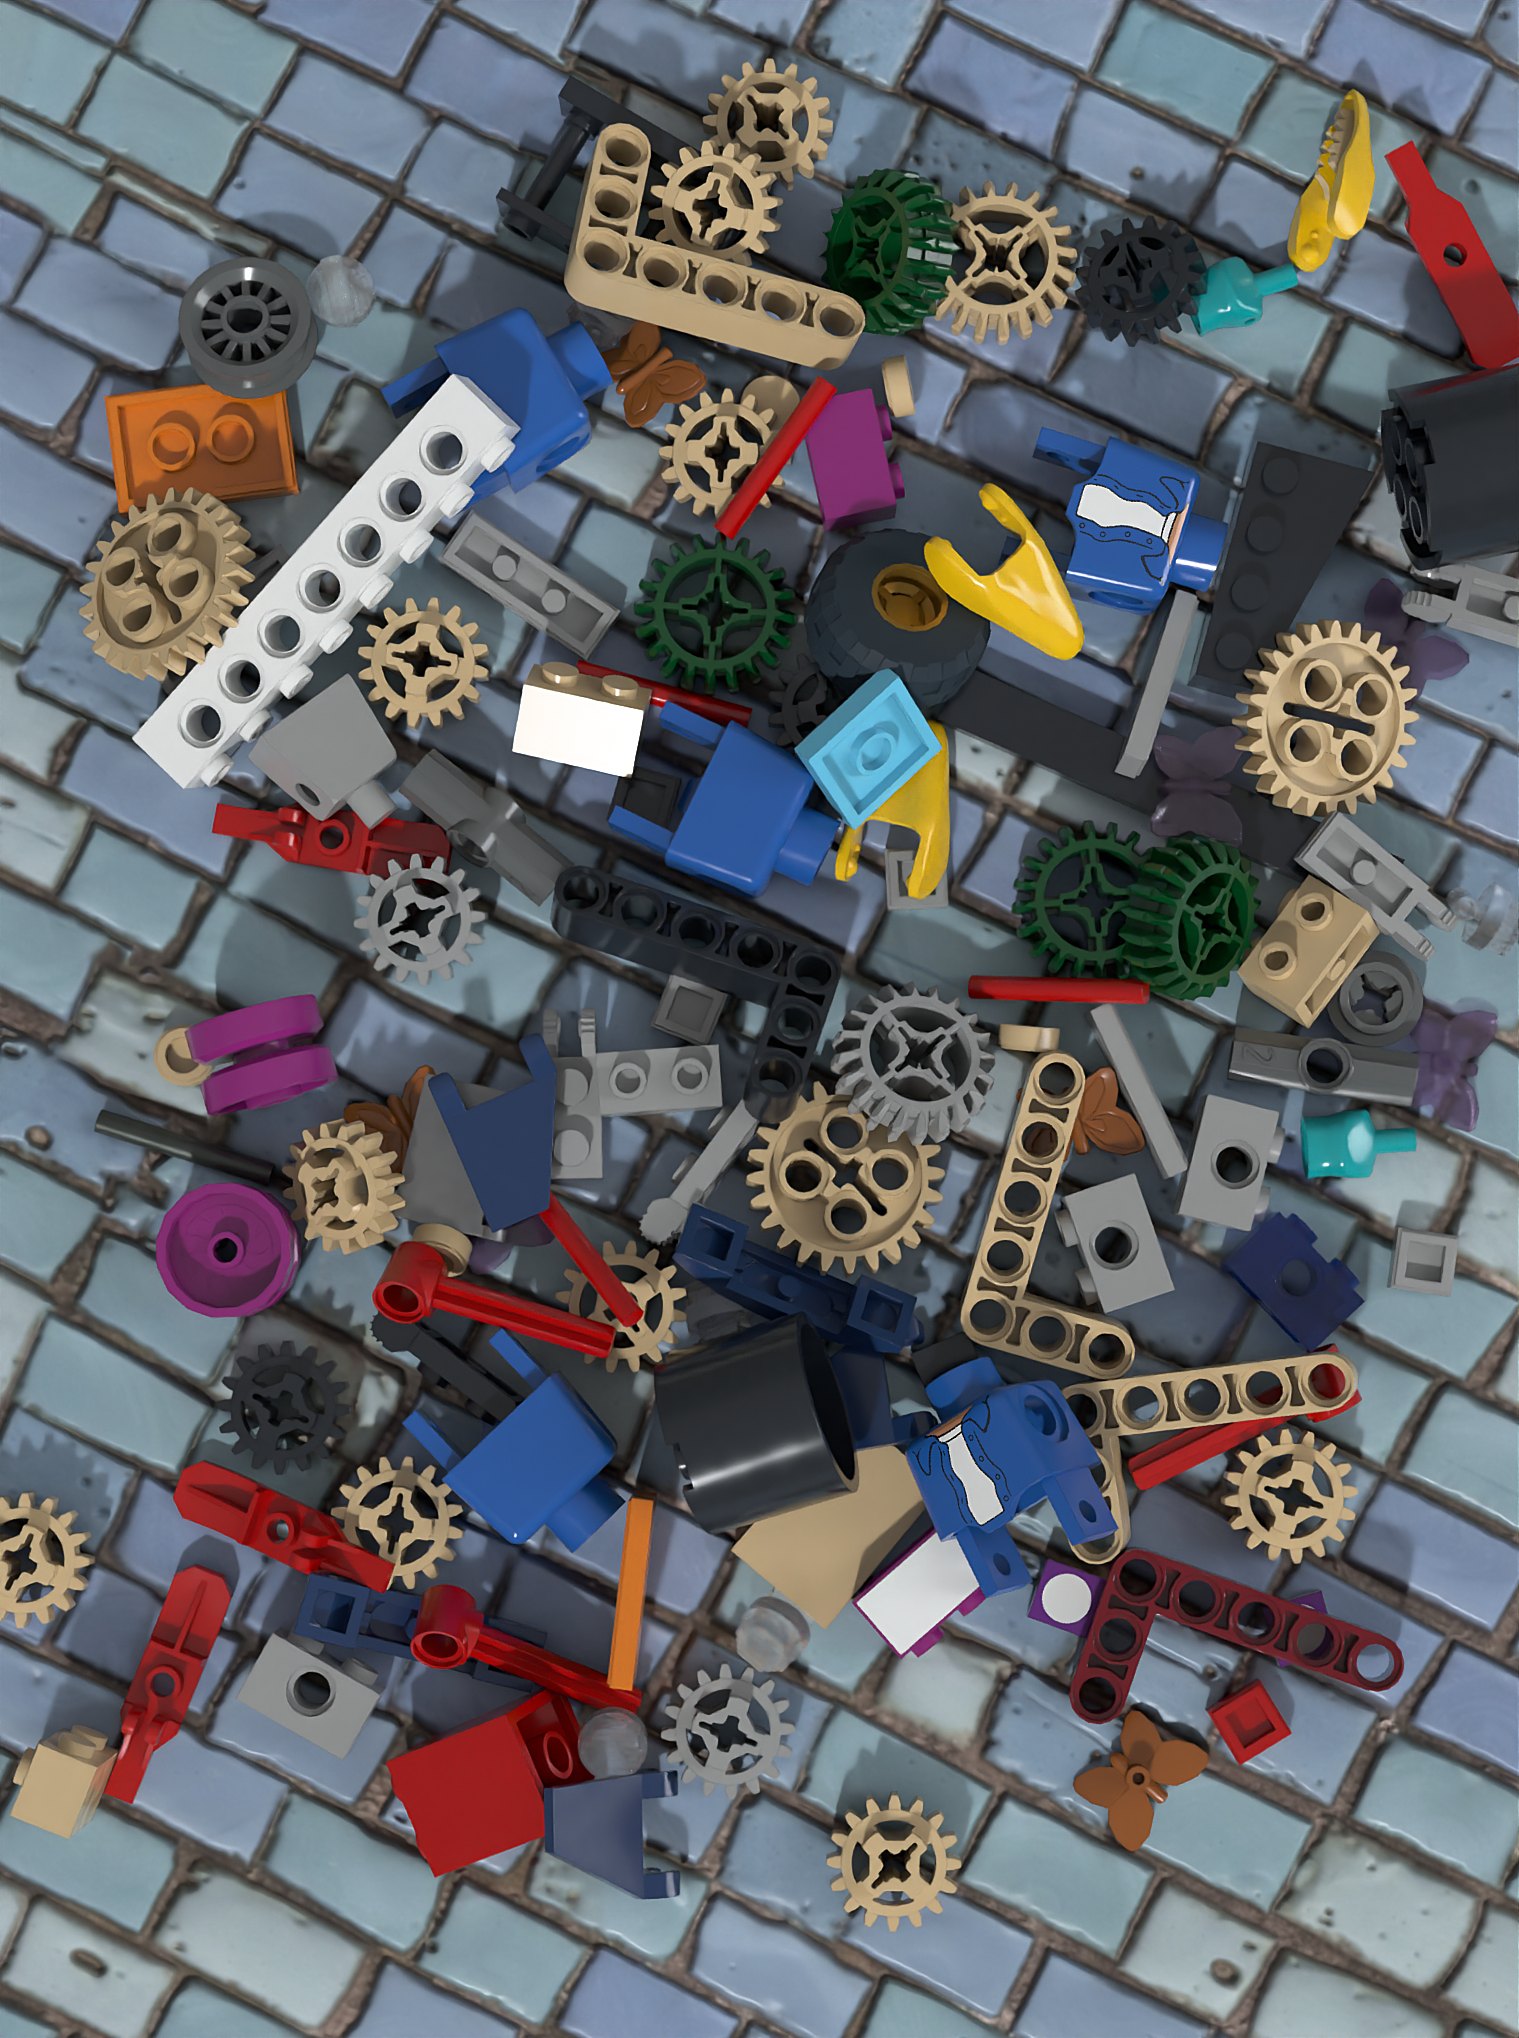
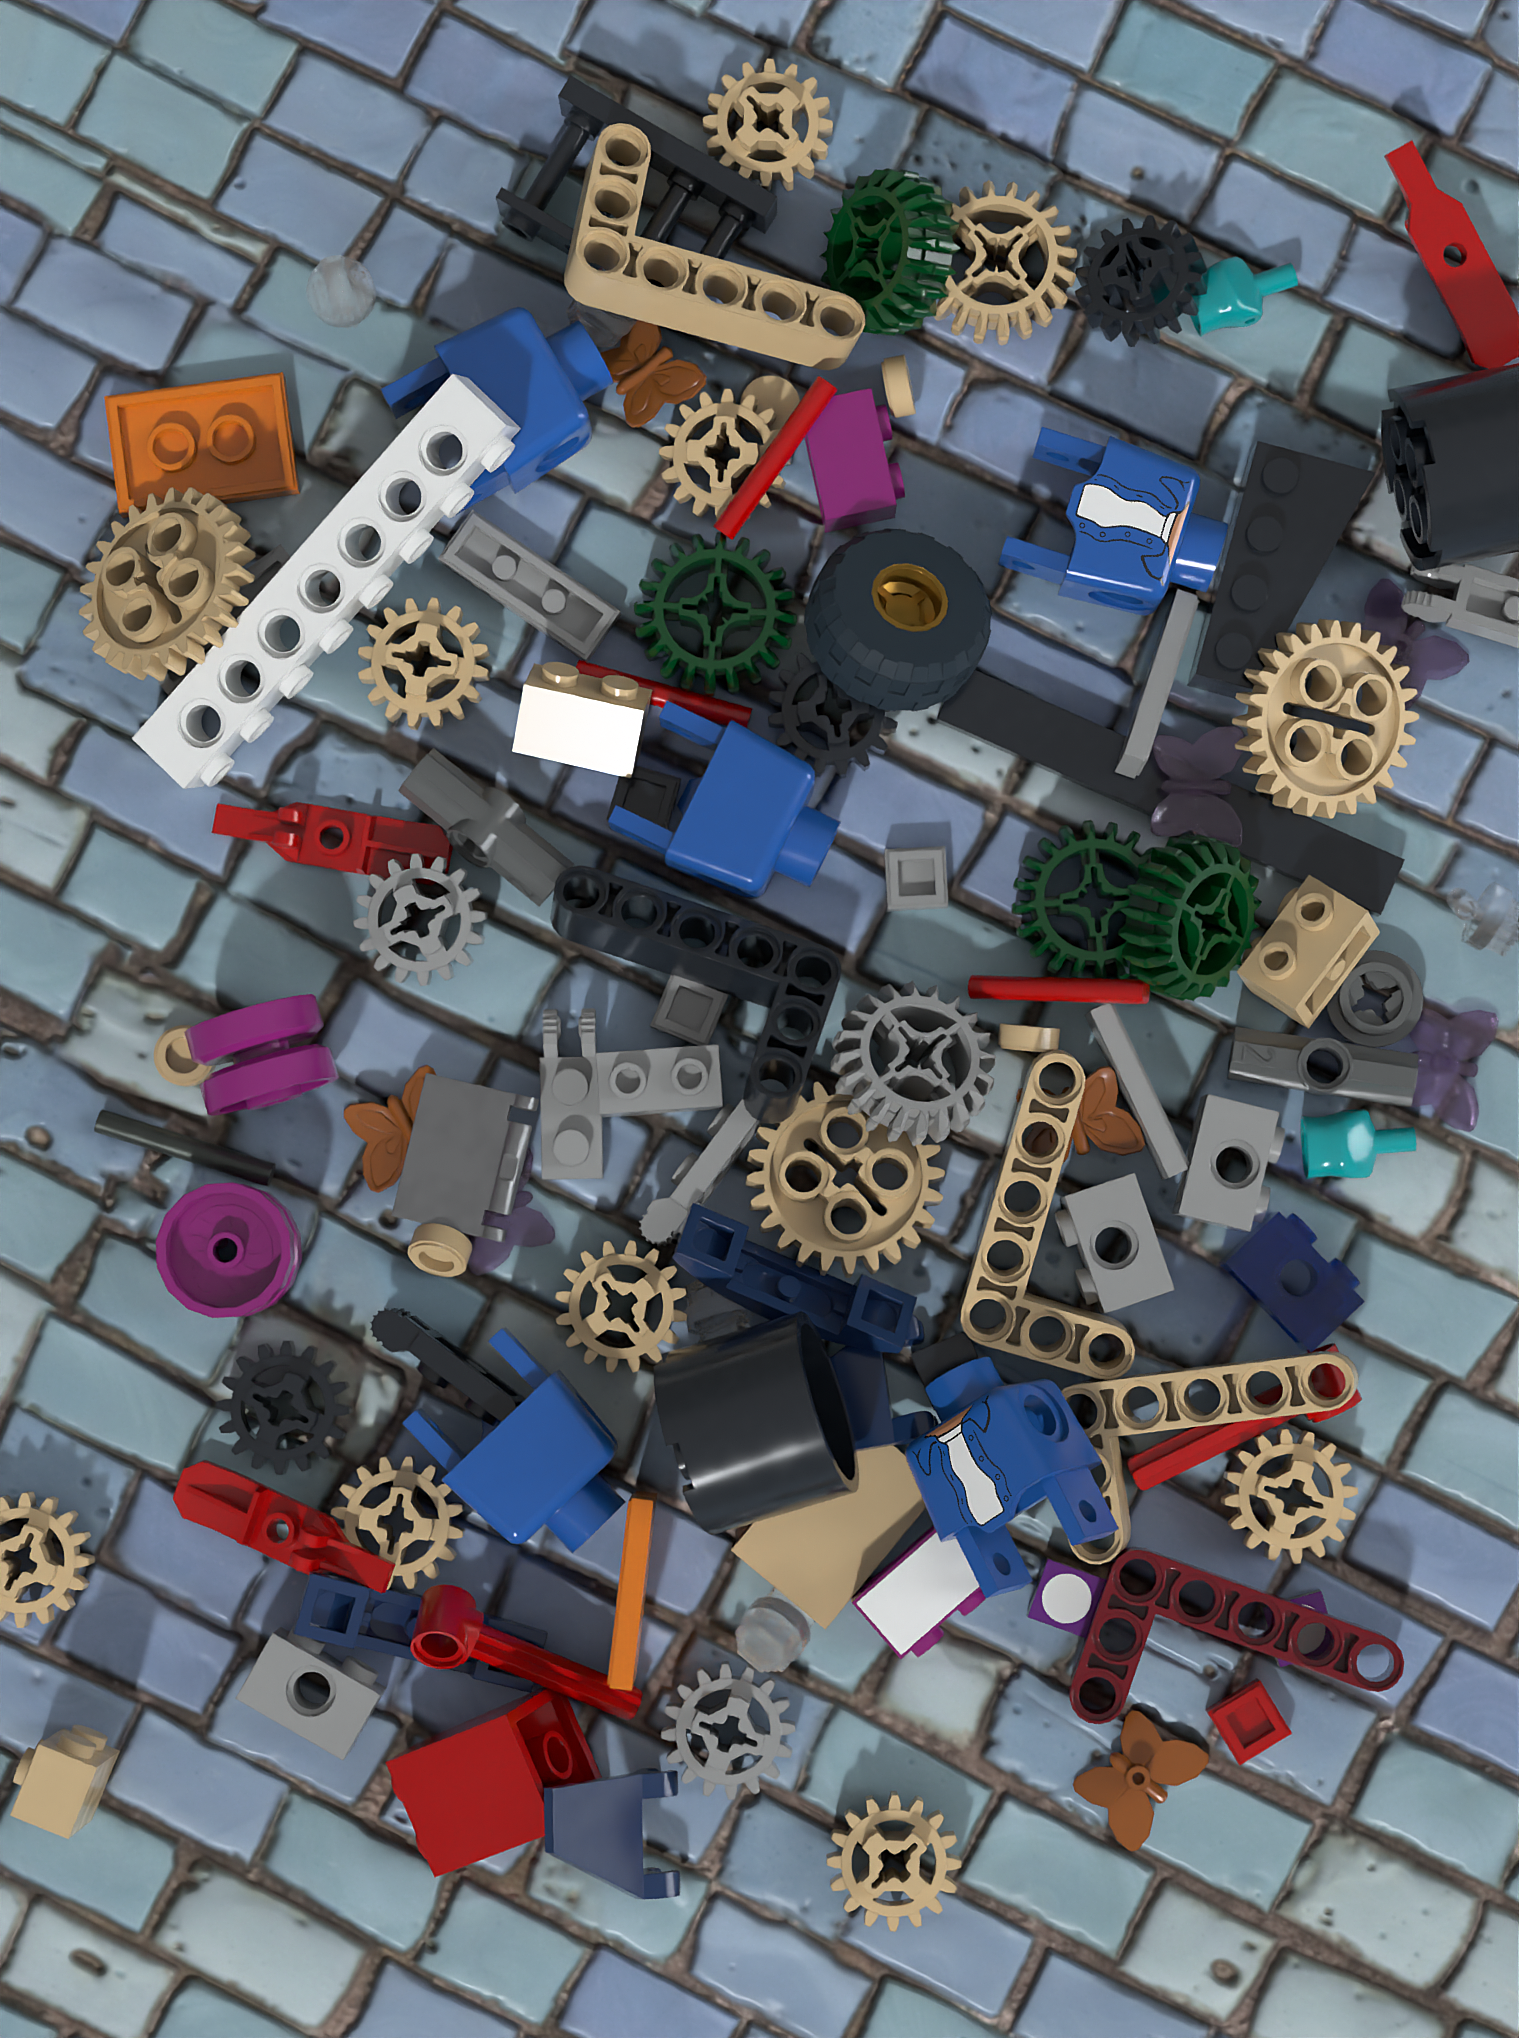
red piece [103,1564,233,1804] -> none
dark grey wheel [178,257,318,399] -> none
light grey torso [248,673,397,830] -> none
tan gear [282,1118,405,1254] -> none
red axle [372,1241,616,1358] -> none
dark blue flag [428,1033,557,1233] -> none
red bar [538,1190,644,1327] -> none
clear piece [578,1707,648,1781] -> none
tan gear [648,140,783,267] -> none
medium azure plate [794,668,942,830] -> none
yellow animal [835,719,950,900] -> none
yellow animal [924,483,1085,660] -> none
yellow animal [1287,89,1375,272] -> none
light grey hinge [1293,810,1460,962] -> none
light grey tile [1387,1227,1459,1297] -> none

